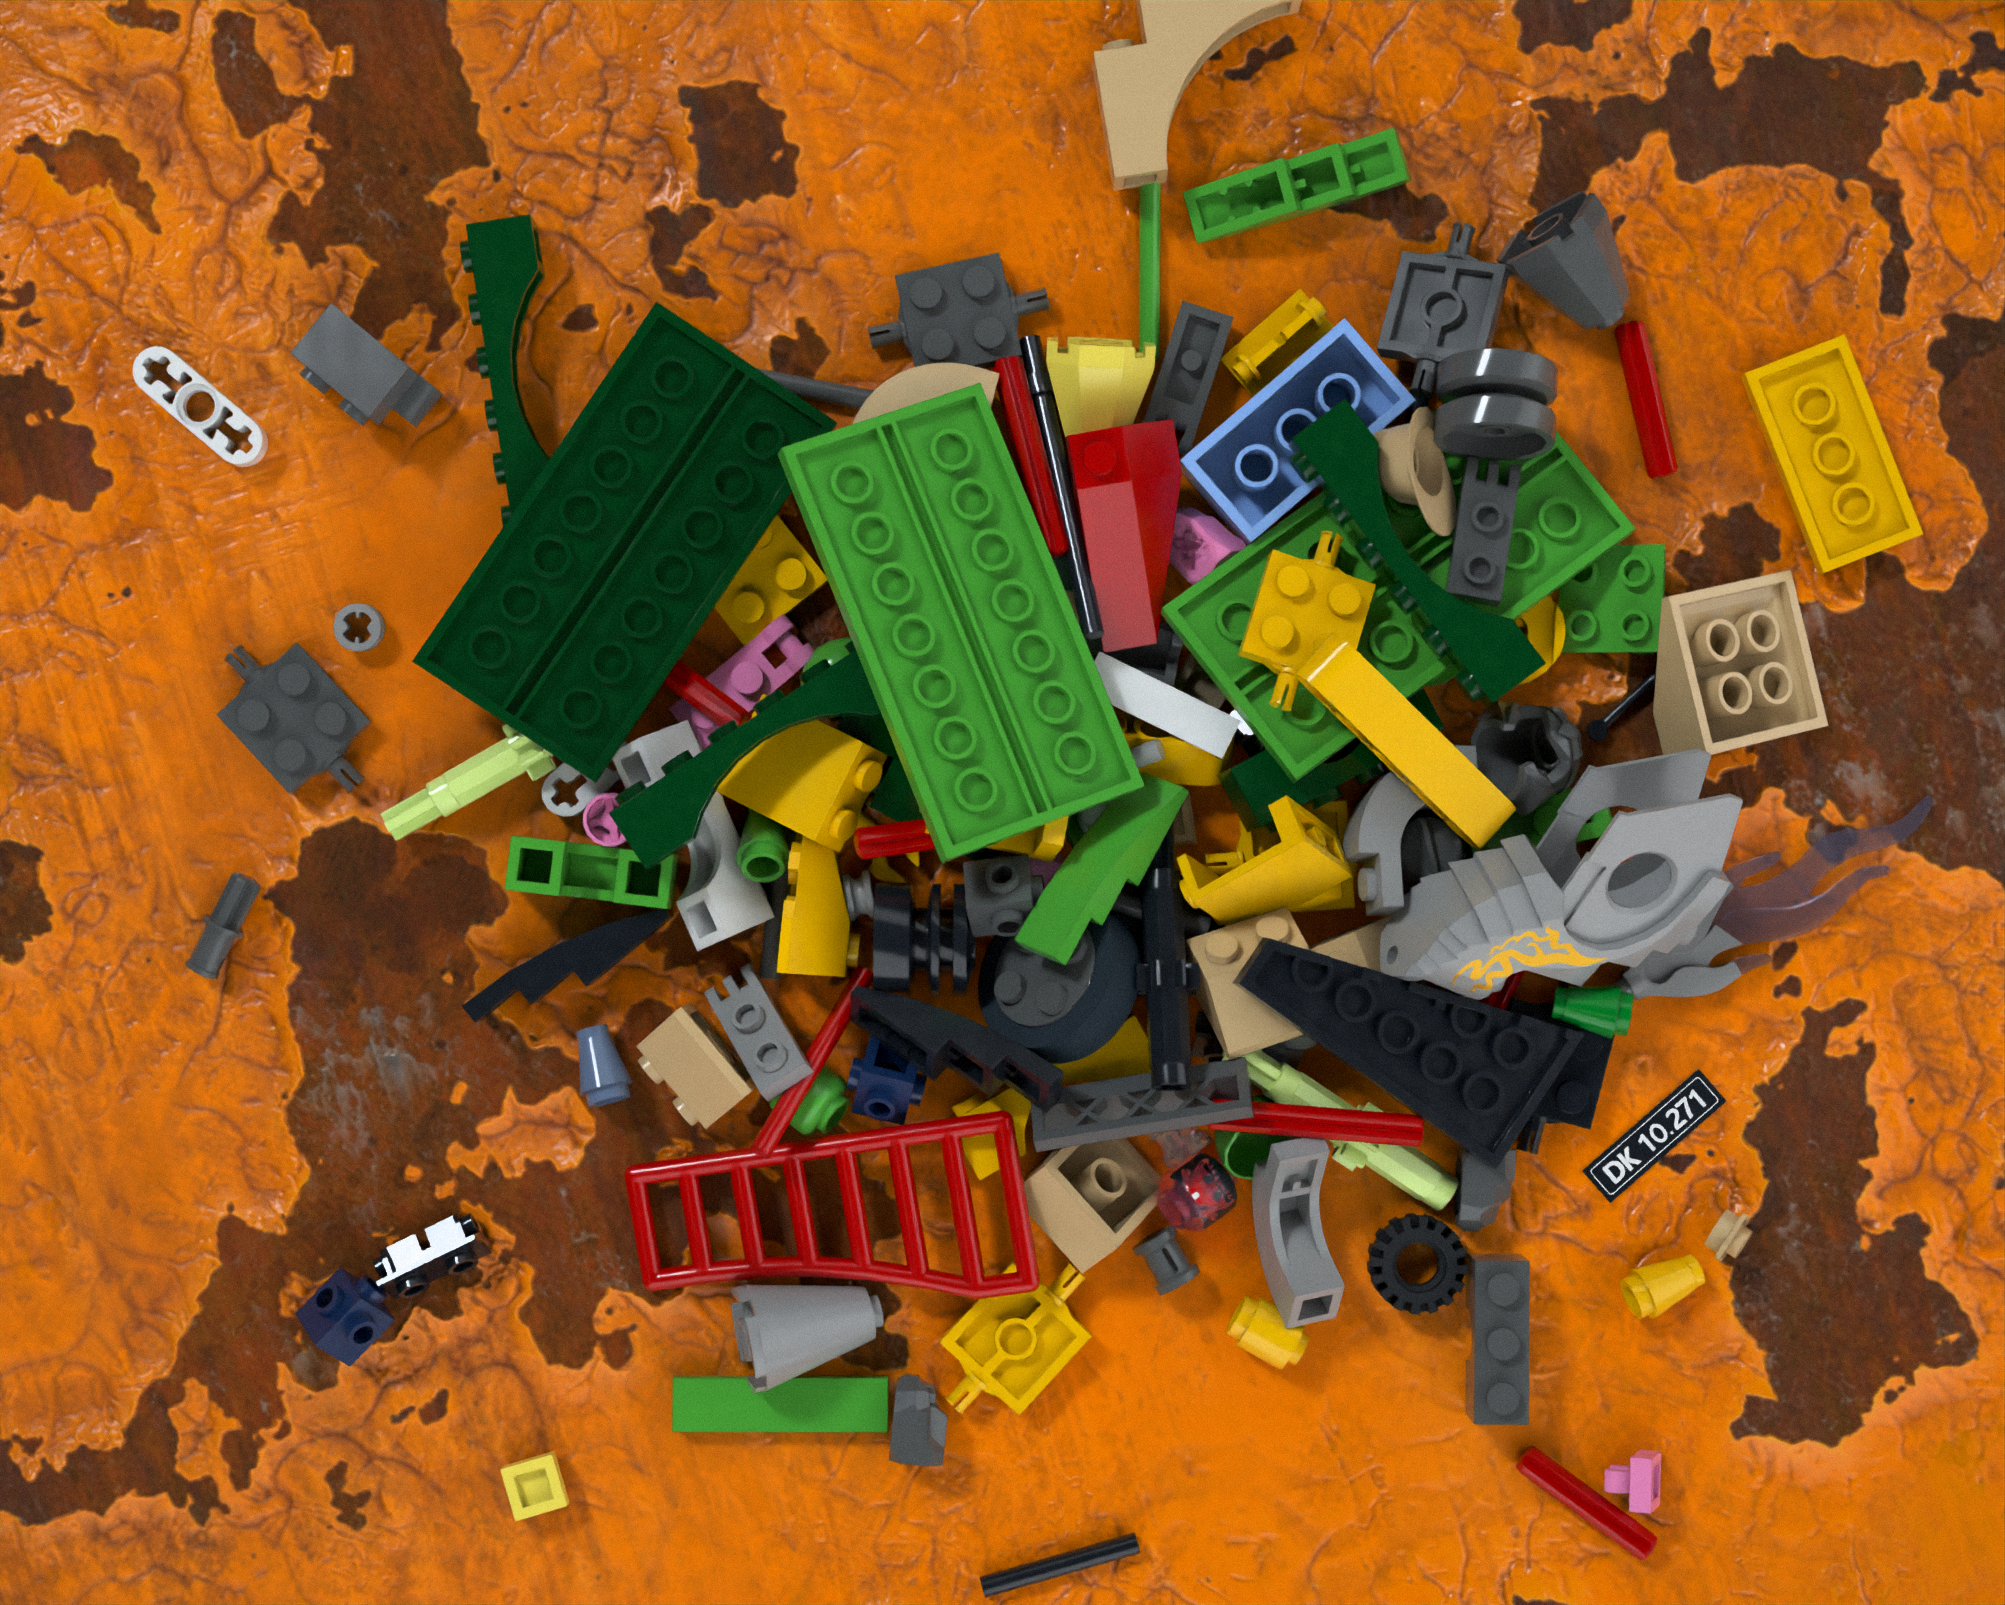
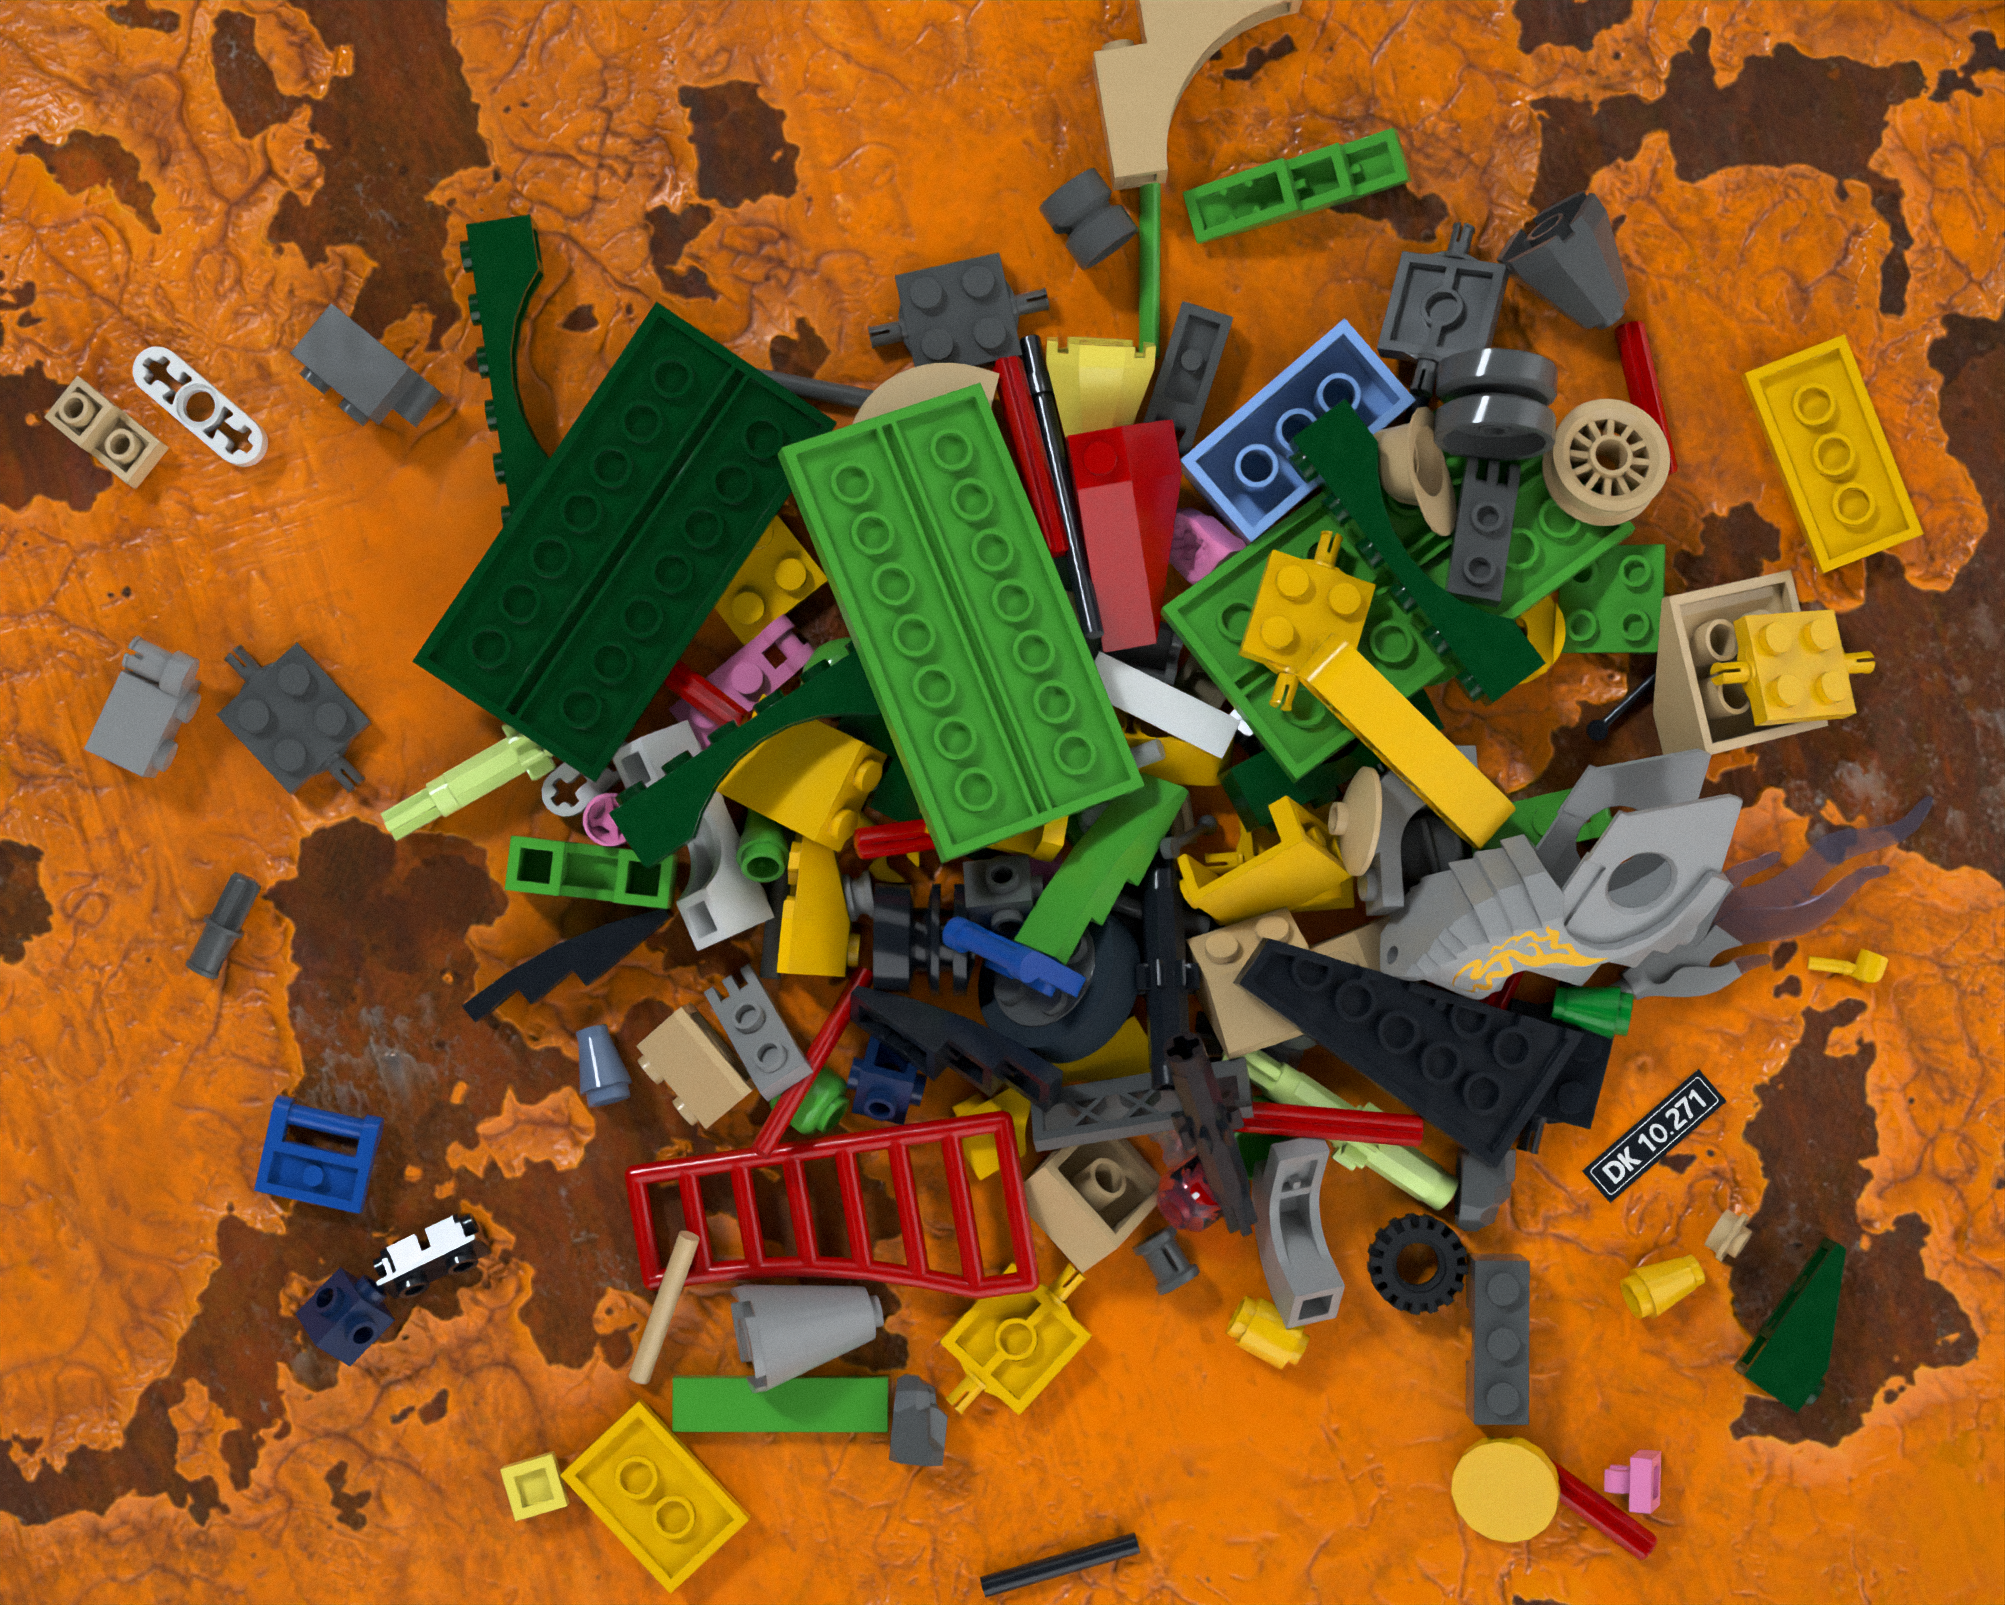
light grey bush [333,603,385,652] -> none
yellow hinge [1220,289,1334,397] -> none
dark grey helmet [1471,701,1583,817] -> none
none -> tan slope [44,375,169,489]
none -> light grey hinge [84,635,201,778]
none -> blue plate [254,1095,384,1214]
none -> yellow plate [560,1398,751,1594]
none -> tan bar [629,1231,700,1384]
none -> blue plate [942,916,1086,998]
none -> dark grey wheel [1039,168,1138,271]
none -> dark grey hinge [1160,815,1218,859]
none -> black piece [1163,1032,1258,1236]
none -> tan dish [1328,766,1382,876]
none -> yellow tile [1451,1436,1560,1543]
none -> tan wheel [1542,399,1670,526]
none -> yellow plate [1710,609,1875,726]
none -> dark green slope [1733,1237,1846,1414]
none -> yellow hand [1807,949,1888,983]

